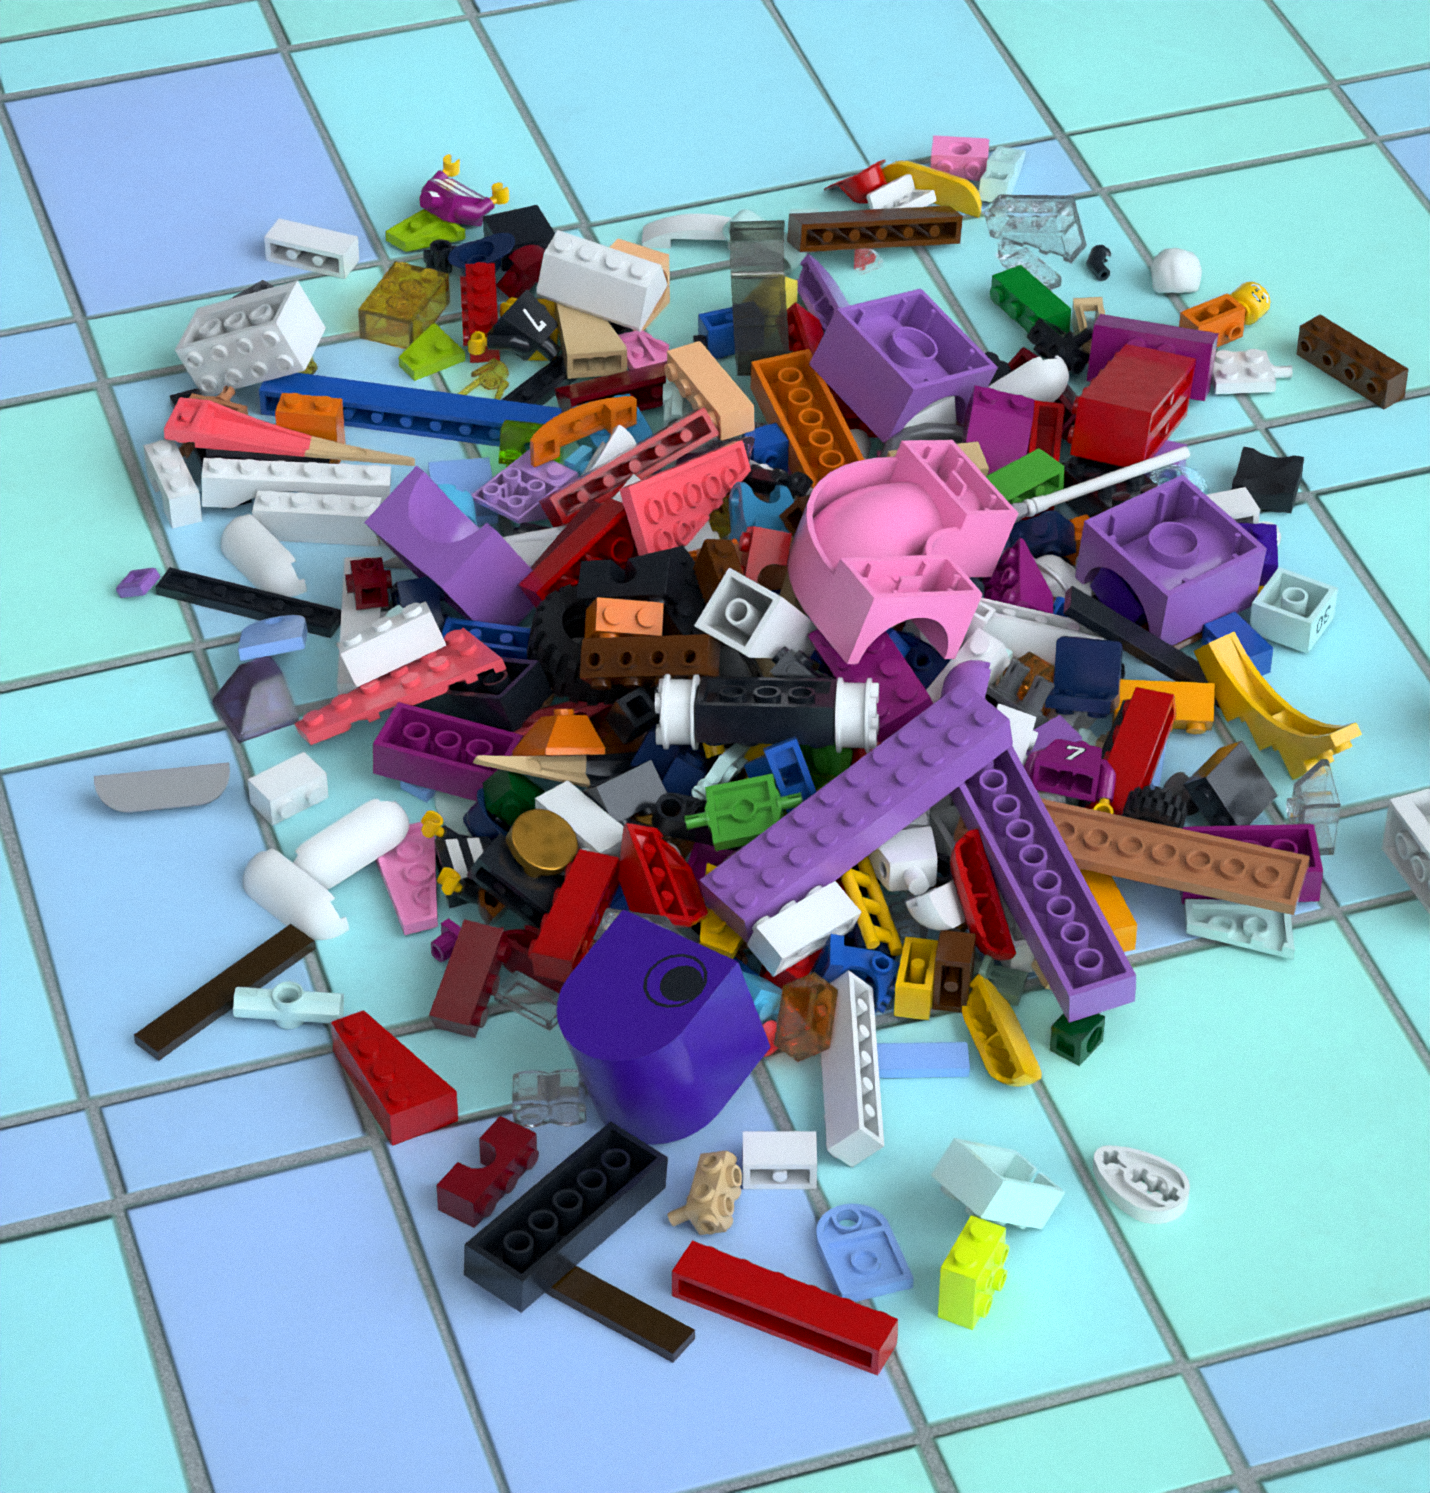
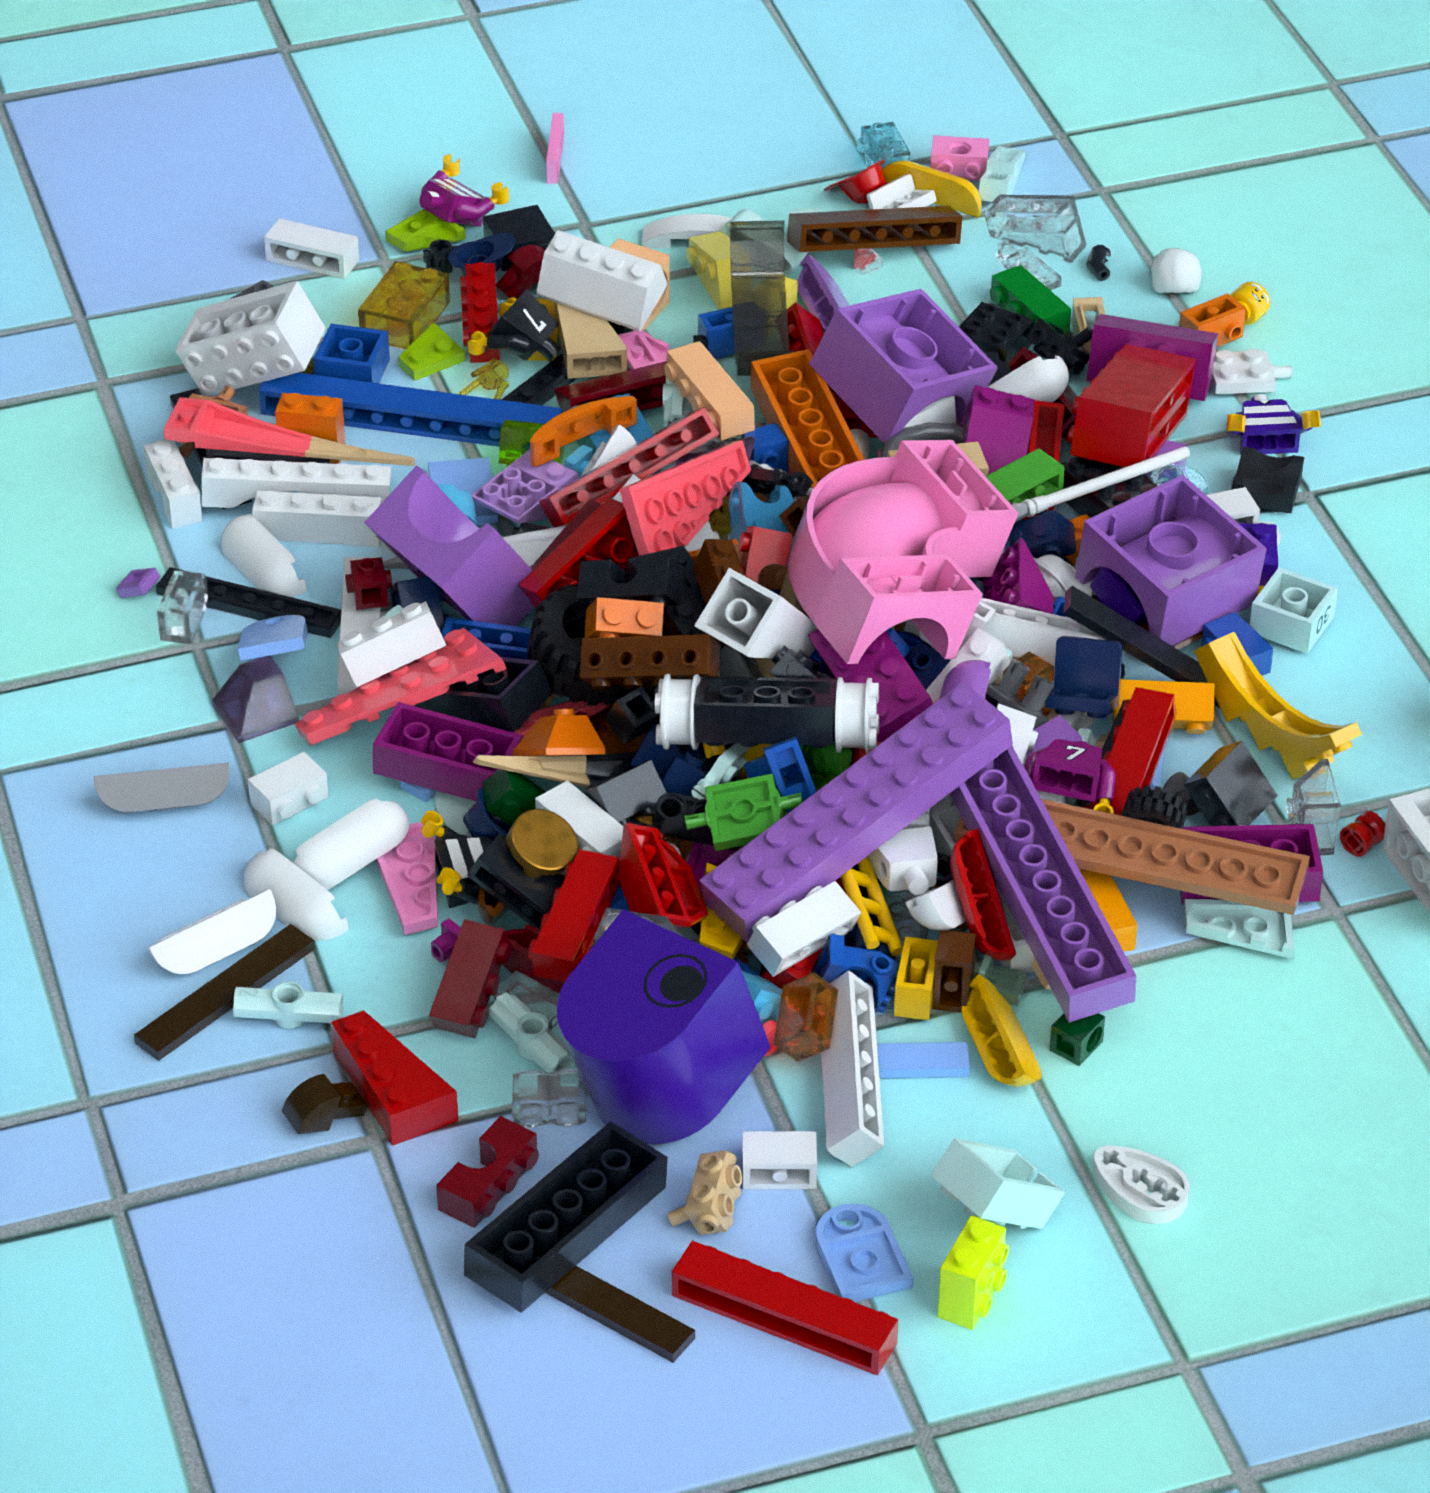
reddish brown brick [1296,314,1409,409] -> none
none -> white brick [148,889,276,974]
none -> clear brick [157,570,208,644]
none -> dark brown brick [282,1074,368,1134]
none -> blue brick [313,323,390,383]
none -> light aqua piece [489,992,576,1080]
none -> bright pink tile [546,113,564,184]
none -> light yellow wedge [686,231,753,310]
none -> clear light blue brick [857,122,910,169]
none -> black brick [959,302,1034,363]
none -> dark purple torso [1226,394,1321,454]
none -> red wheel [1340,811,1386,857]

